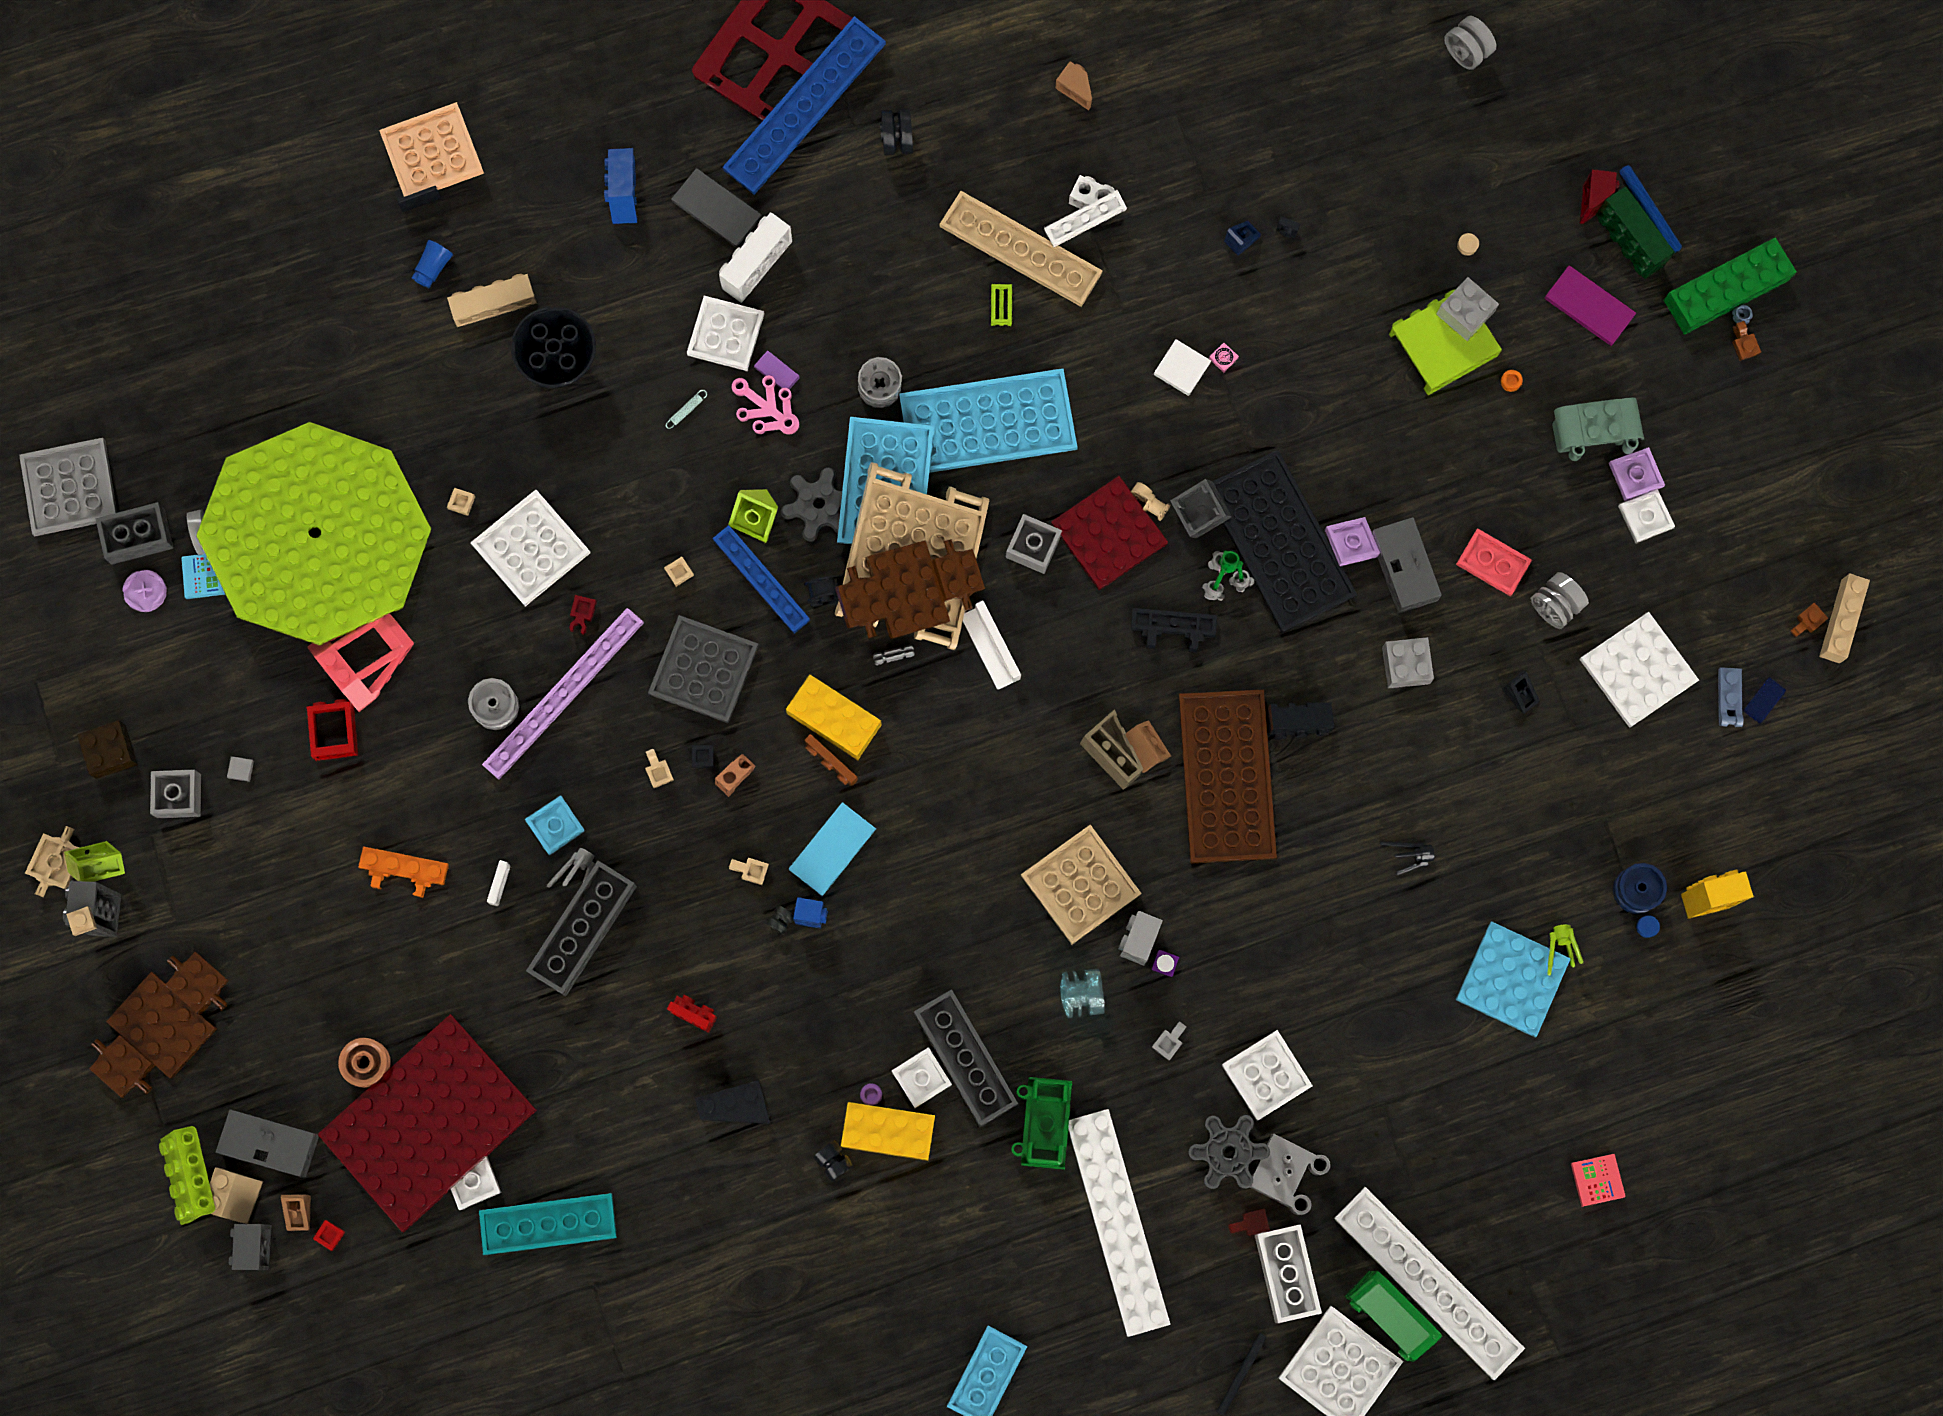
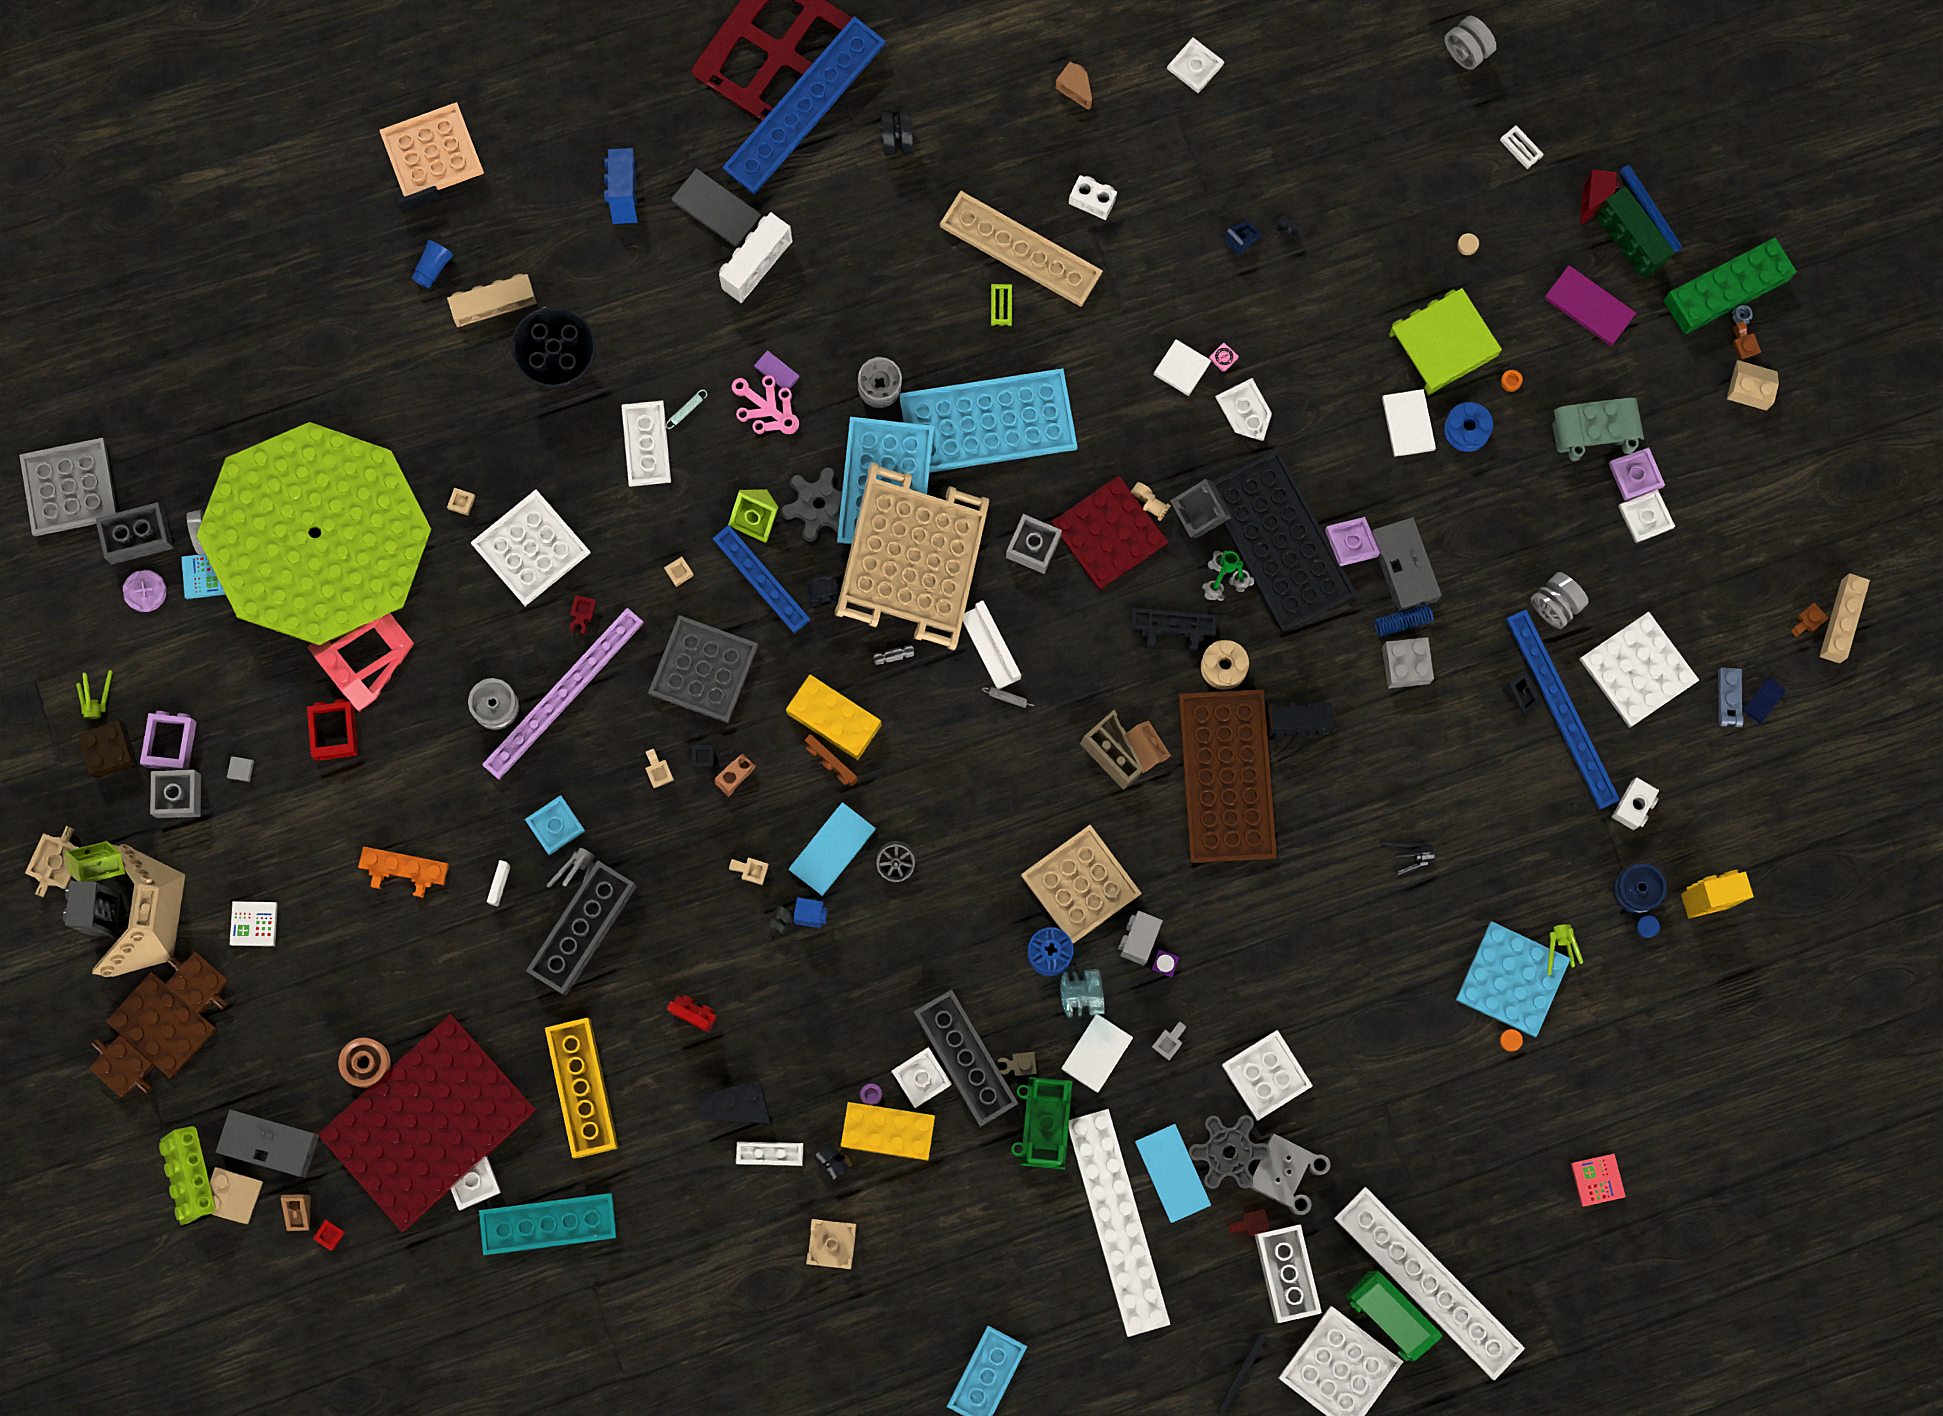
tan plate [66,906,97,936] -> none
dark grey container [229,1224,271,1270] -> none
white plate [687,296,764,371] -> none
reddish brown piece [835,539,985,639] -> none
white tile [1044,190,1127,247] -> none
light grey brick [1436,277,1499,341] -> none
coral tile [1456,528,1532,597] -> none
none -> lime plant [76,670,113,719]
none -> tan piece [92,844,185,977]
none -> lavender window [140,711,197,771]
none -> white tile [230,902,278,946]
none -> yellow brick [545,1018,618,1159]
none -> white tile [622,401,671,487]
none -> white tile [736,1142,803,1166]
none -> tan panel [806,1219,857,1269]
none -> dark grey wheel [876,841,915,882]
none -> light grey piece [982,687,1034,708]
none -> dark tan plate [998,1052,1037,1076]
none -> blue wheel [1027,927,1073,976]
none -> white tile [1061,1014,1133,1093]
none -> medium azure tile [1135,1124,1211,1223]
none -> white tile [1167,38,1224,93]
none -> tan wheel [1201,640,1249,690]
none -> white tile [1215,378,1272,441]
none -> blue piece [1375,604,1433,637]
none -> white tile [1382,389,1436,457]
none -> blue wheel [1444,402,1493,452]
none -> white tile [1500,126,1544,169]
none -> orange tile [1500,1029,1523,1052]
none -> blue plate [1506,610,1620,810]
none -> white brick [1612,778,1659,830]
none -> tan slope [1727,360,1779,411]

